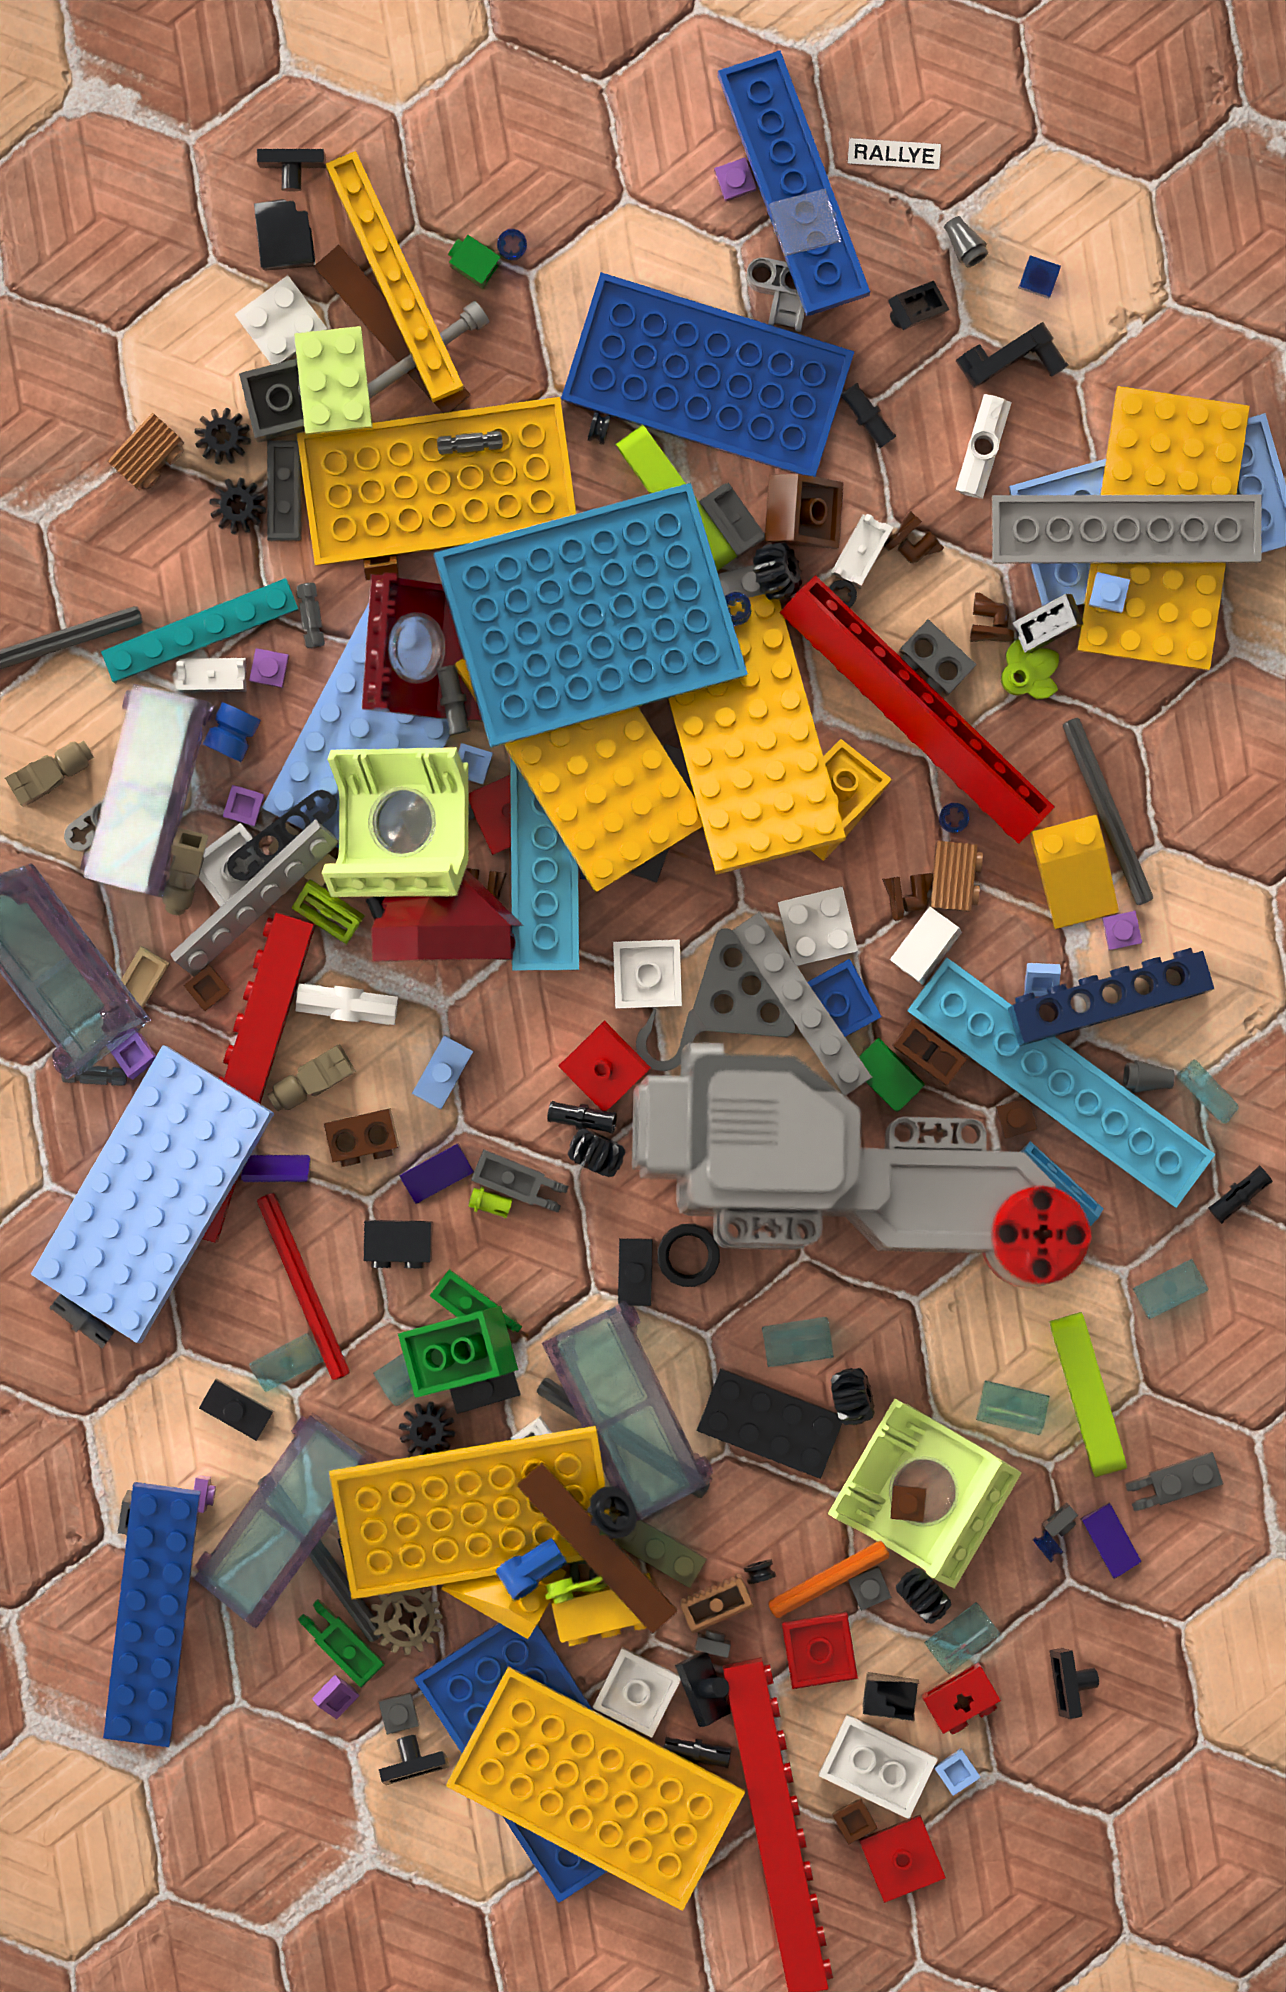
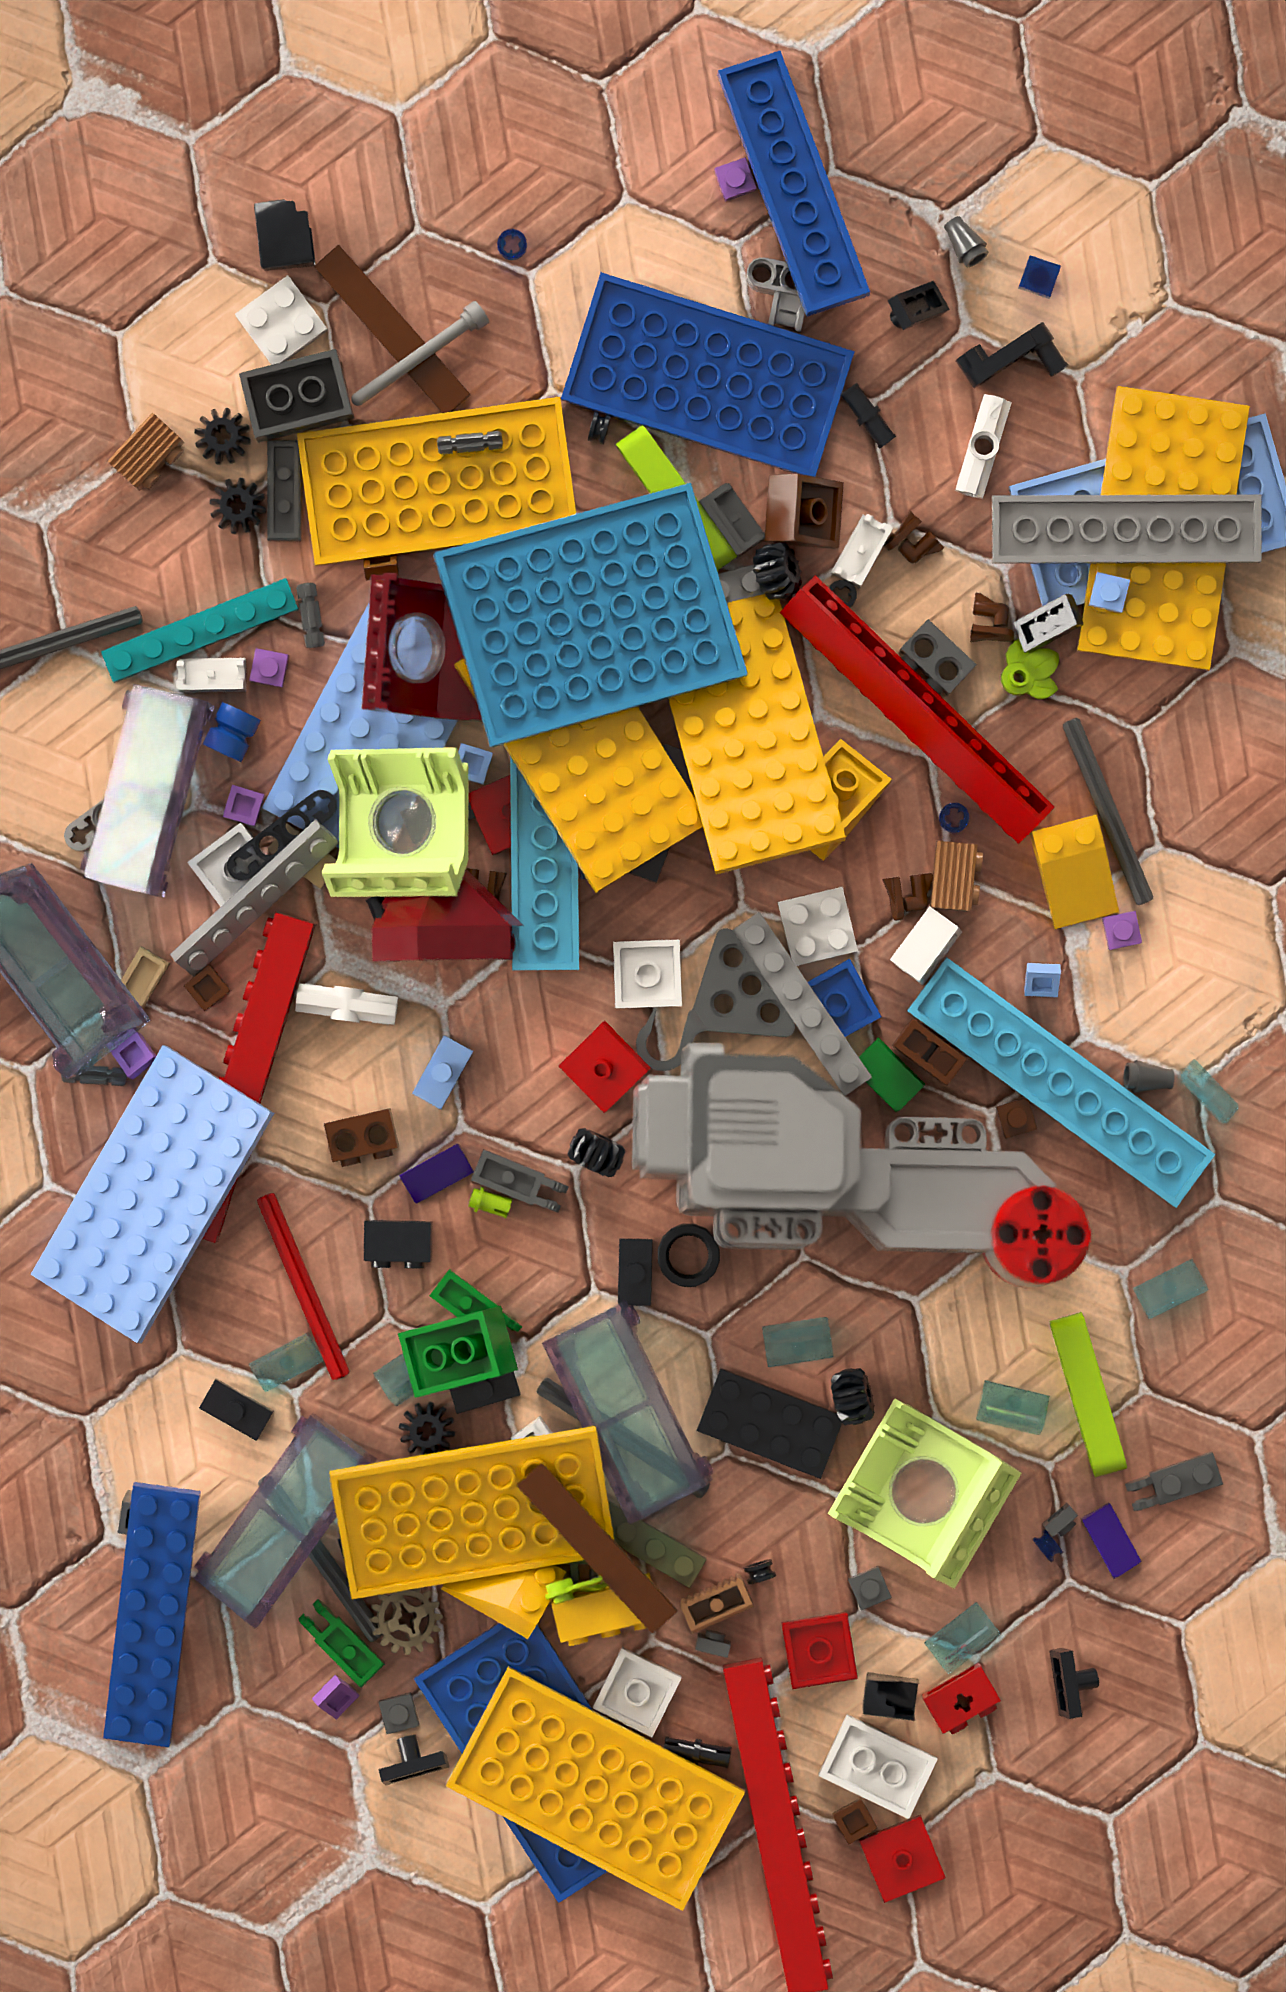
dark tan piece [5,741,94,807] -> none
dark grey pin [49,1294,115,1349] -> none
dark tan piece [163,828,209,915] -> none
medium lavender plate [193,1475,216,1513] -> none
dark purple slope [241,1155,311,1182] -> none
black tile [257,149,326,192] -> none
dark tan piece [268,1045,356,1111] -> none
lime tile [291,879,365,945] -> none
yellowish green plate [294,326,373,435] -> none
yellow plate [325,151,463,402] -> none
dark grey pin [436,665,470,735] -> none
green brick [448,235,502,289] -> none
blue piece [496,1538,568,1600] -> none
black pin [547,1101,617,1134] -> none
black gear [587,1486,637,1540] -> none
black tile [675,1652,731,1727] -> none
clear blue bush [725,592,752,626] -> none
orange axle [768,1541,890,1618] -> none
clear piece [769,189,841,256] -> none
white sticker [848,138,941,169] -> none
reddish brown plate [890,1485,927,1522] -> none
black gear [896,1568,951,1624] -> none
light blue plate [934,1748,981,1796] -> none
dark blue brick [1008,948,1215,1047] -> none
dark azure plate [1020,1141,1103,1227] -> none
black pin [1208,1165,1273,1224] -> none

